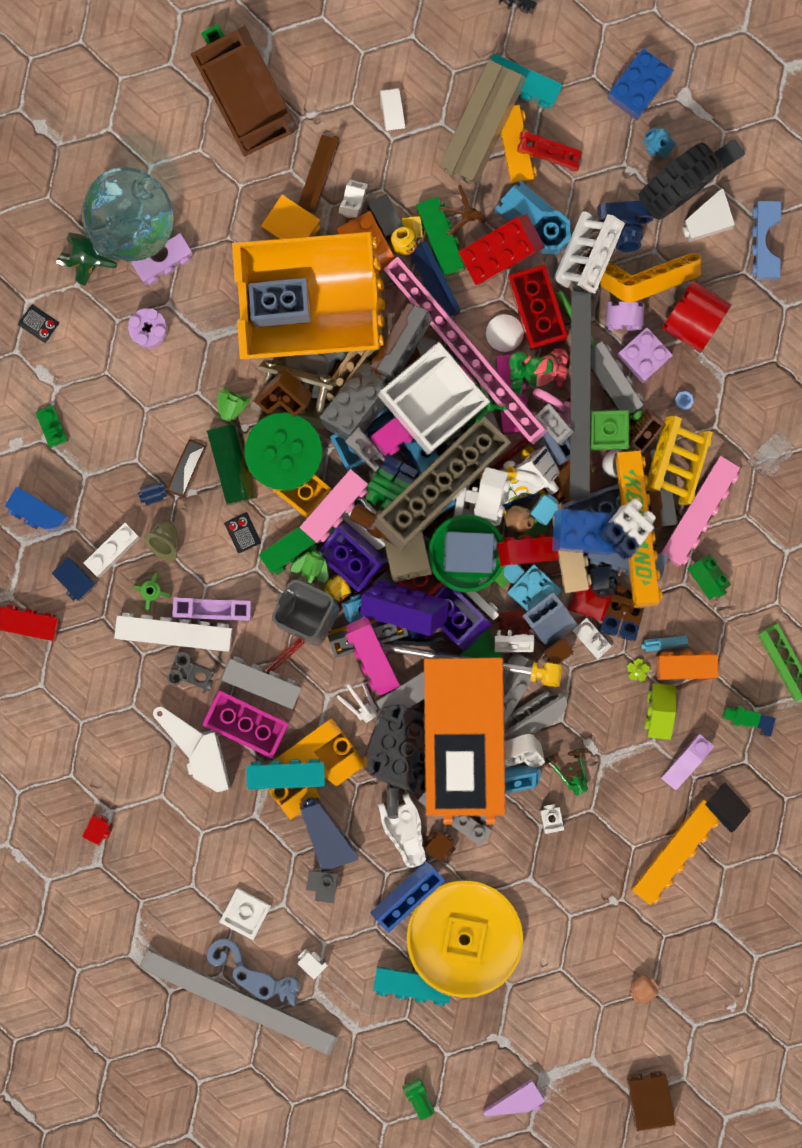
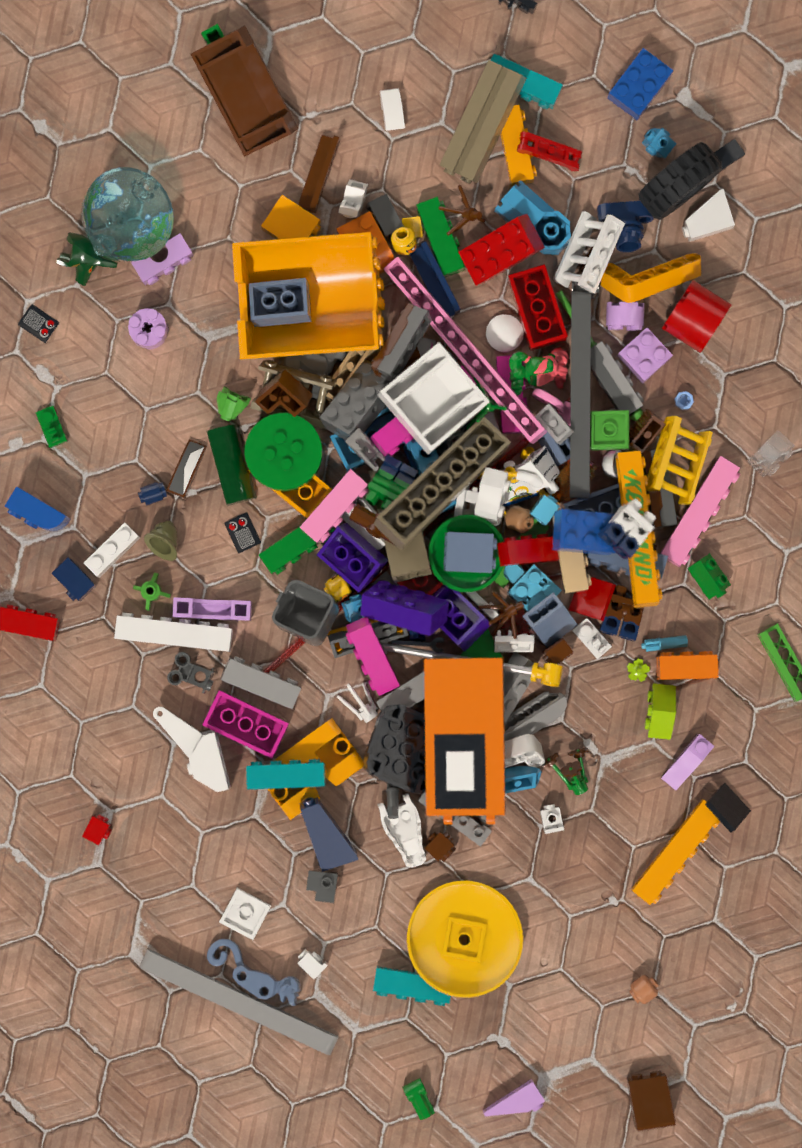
bright green brick [290,550,328,584] -> none
blue brick [370,860,445,933] -> none
black brick [590,566,618,598] -> none
green hips [722,706,776,737] -> none
medium blue arch [751,201,781,281] -> none
none -> reddish brown plant [478,592,524,639]

